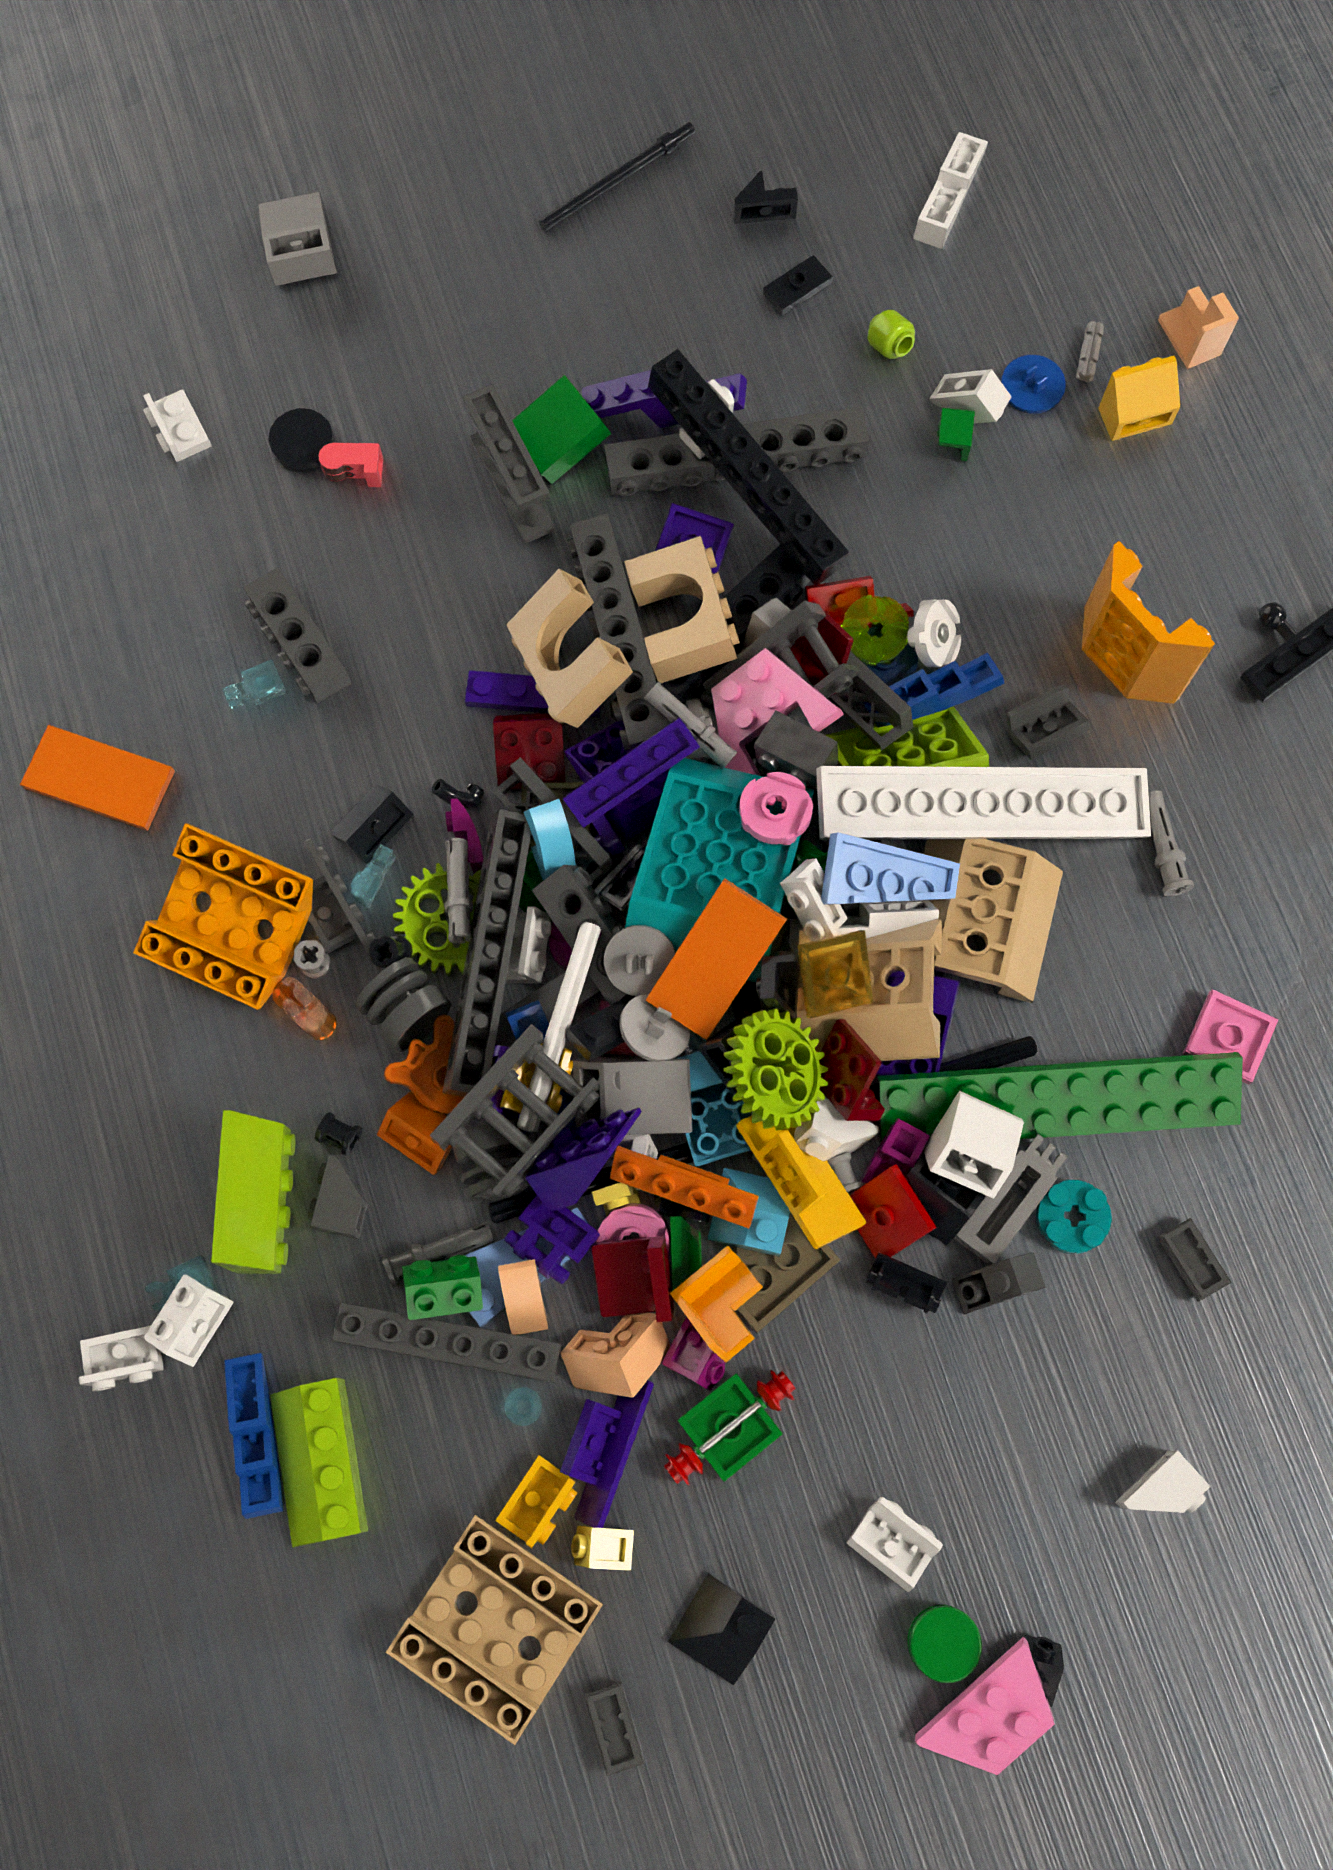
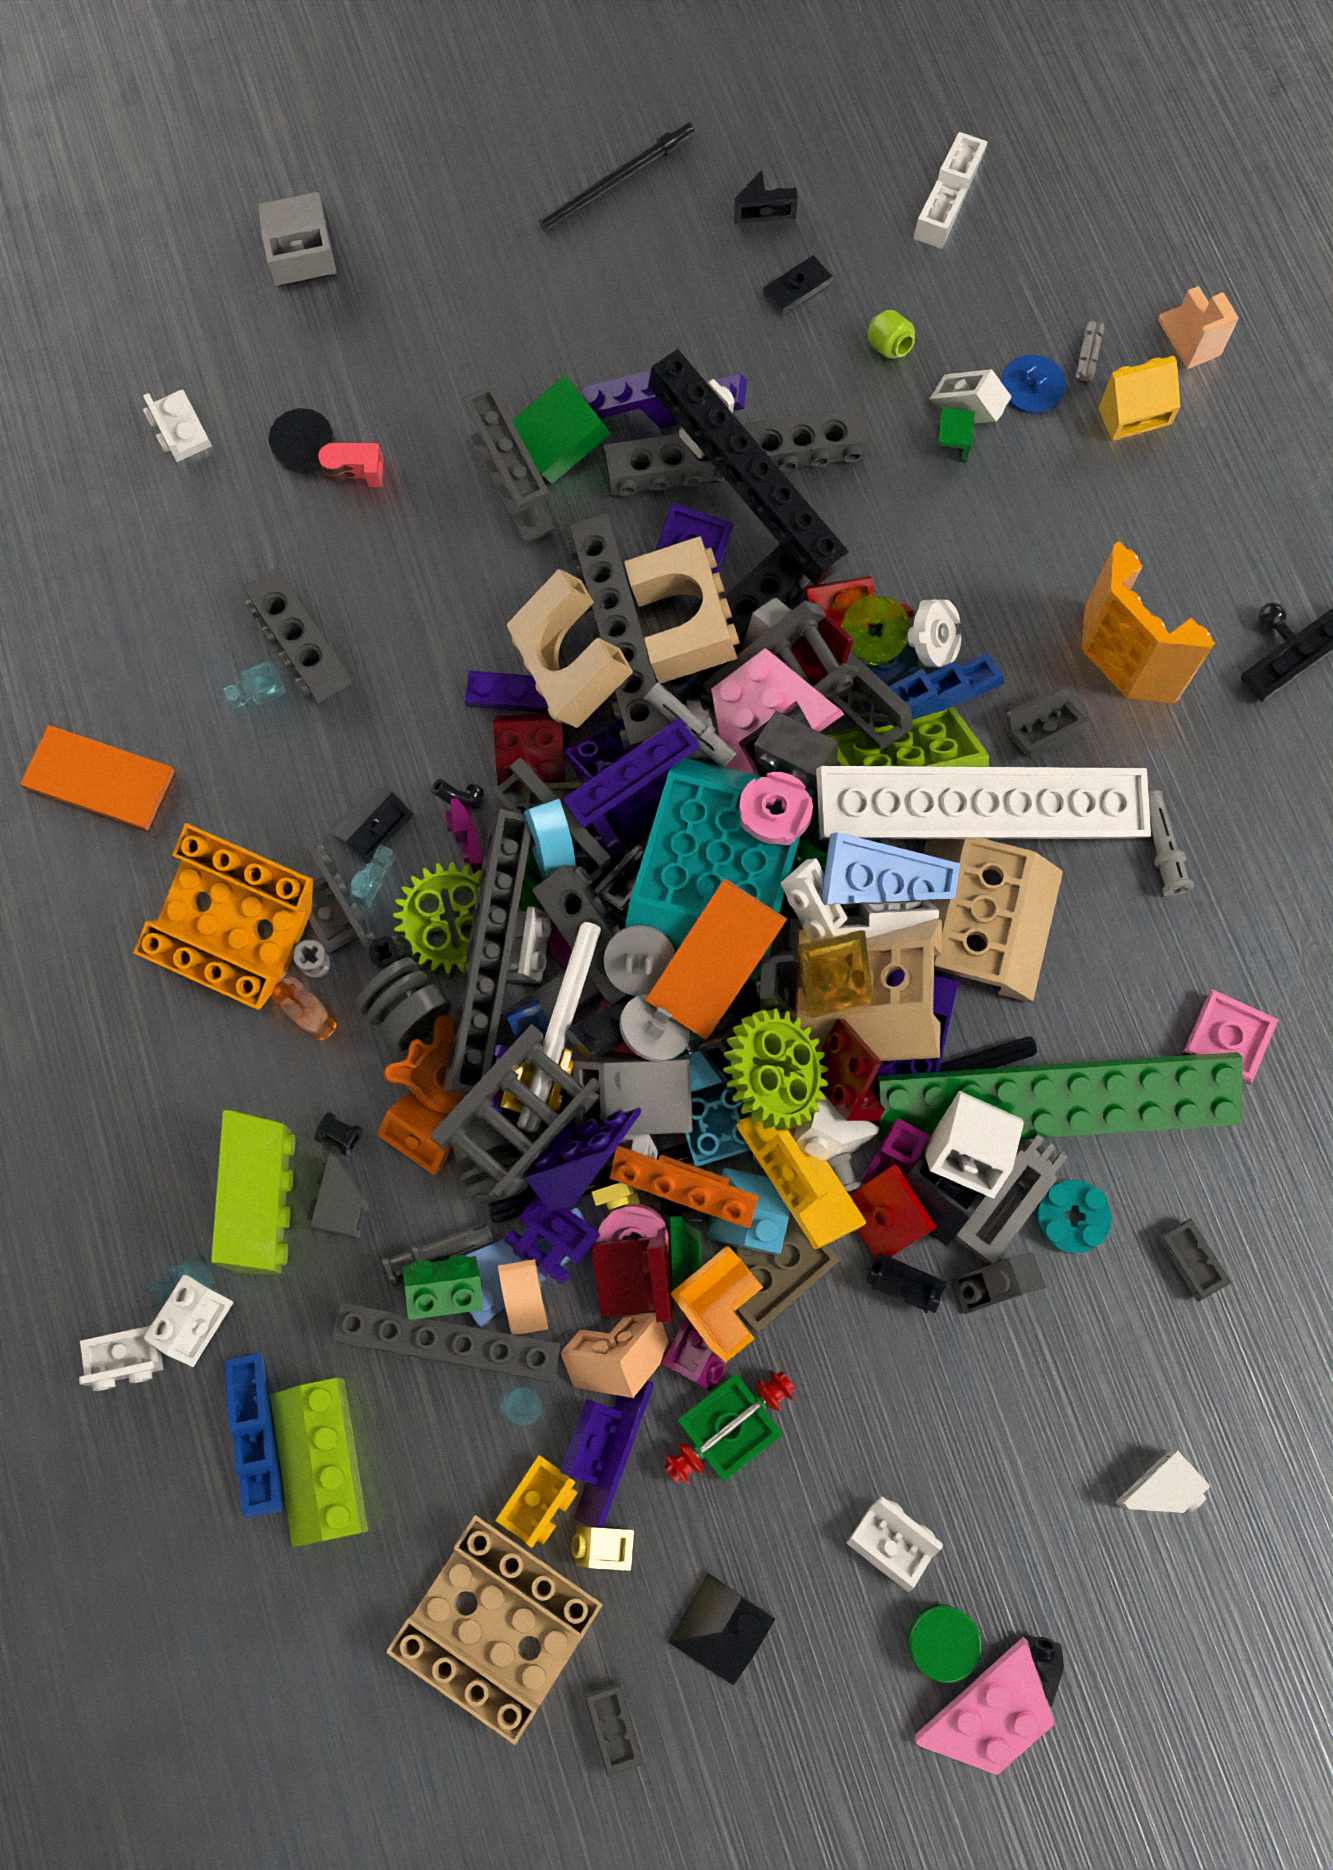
light grey pin [445,838,473,944] -> none

